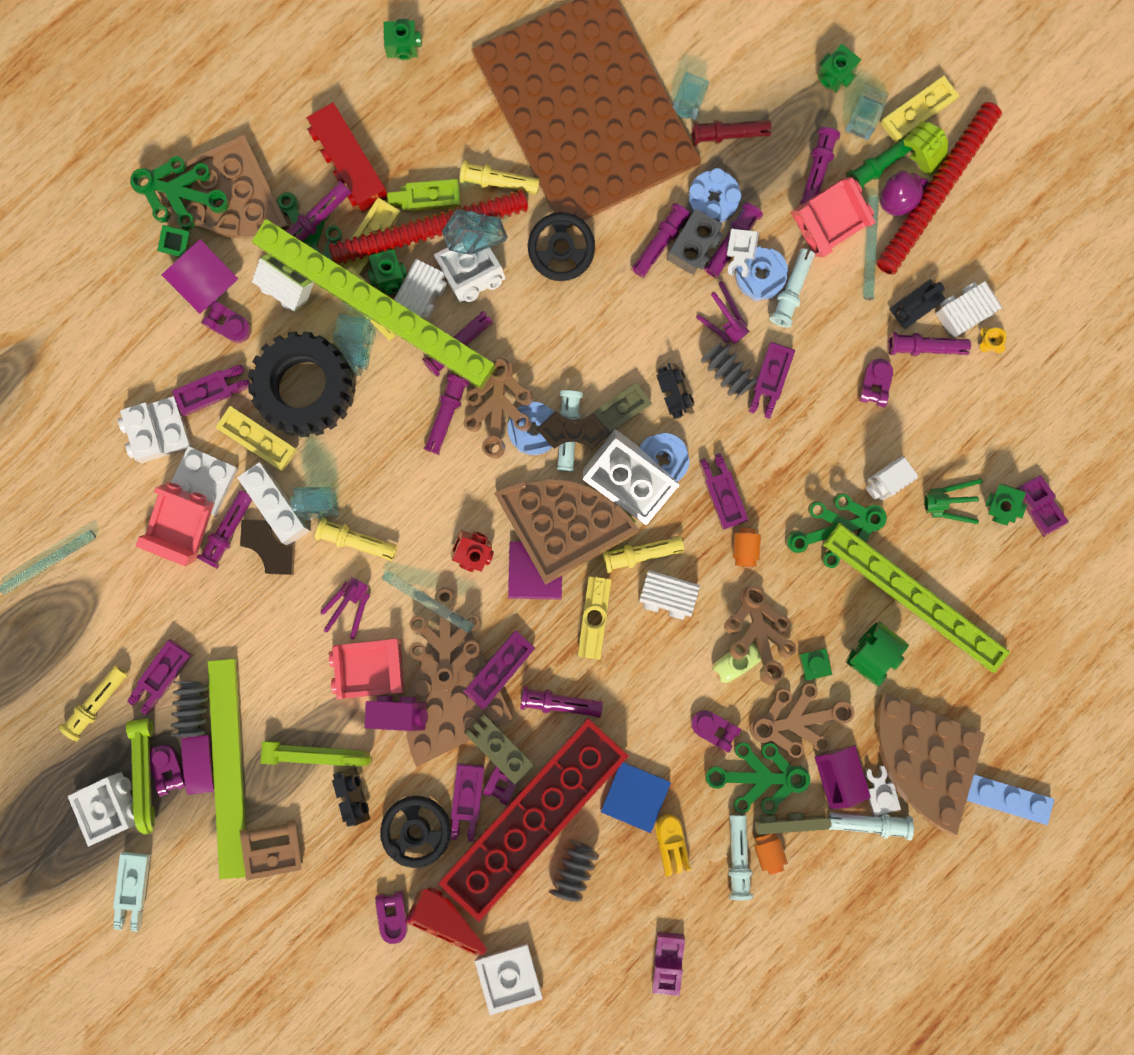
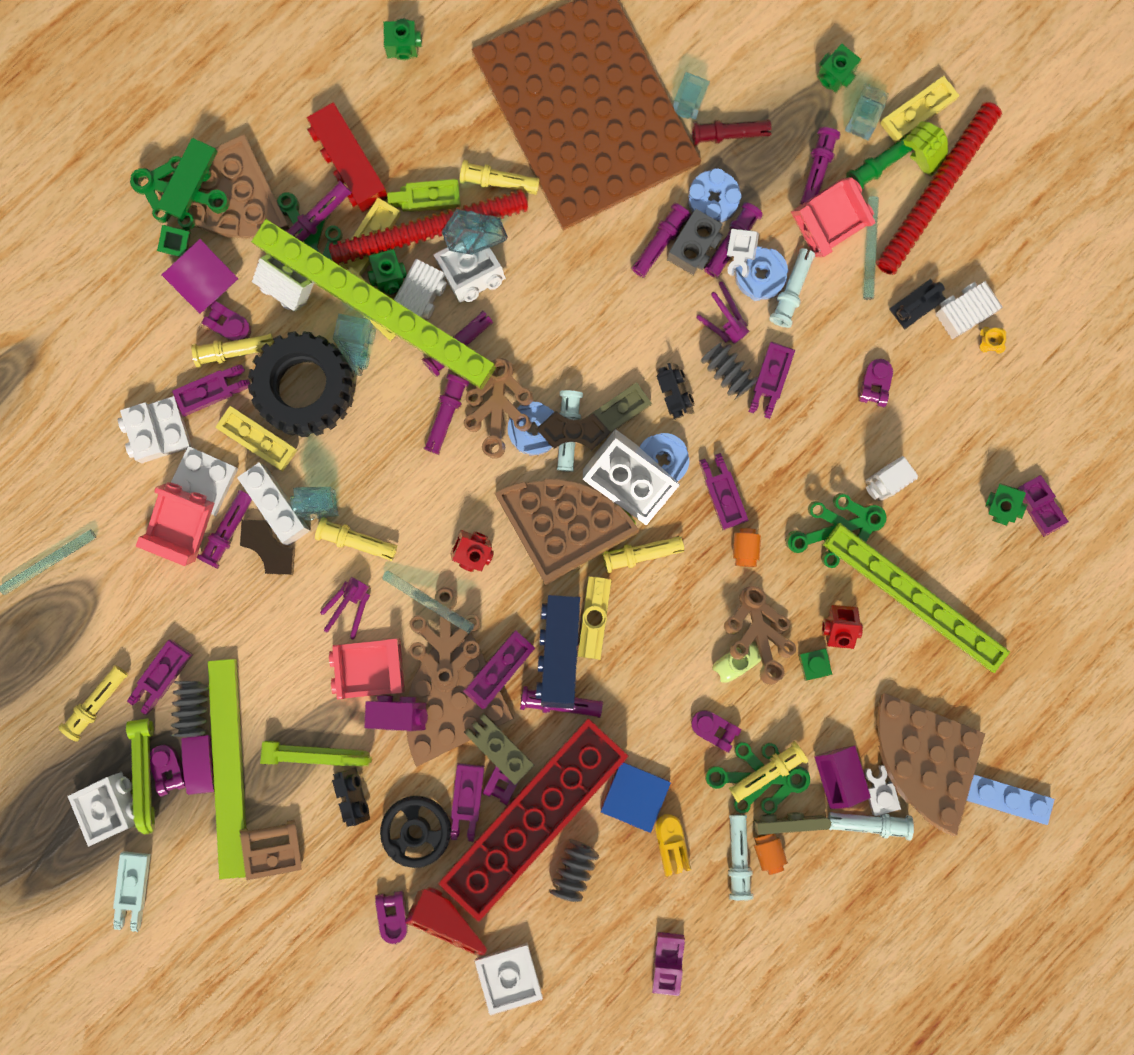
magenta slope [508,542,562,600] -> none
black wheel [528,212,595,281] -> none
white brick [638,570,700,620] -> none
medium nougat plant [750,683,854,758] -> none
green brick [845,621,909,687] -> none
magenta hat [879,171,929,216] -> none
magenta pin [887,332,971,356] -> none
green plant [924,478,983,524] -> none
none -> green tile [157,138,218,221]
none -> light yellow pin [191,334,274,367]
none -> dark blue brick [536,595,580,709]
none -> light yellow pin [729,741,809,803]
none -> red brick [822,605,863,649]

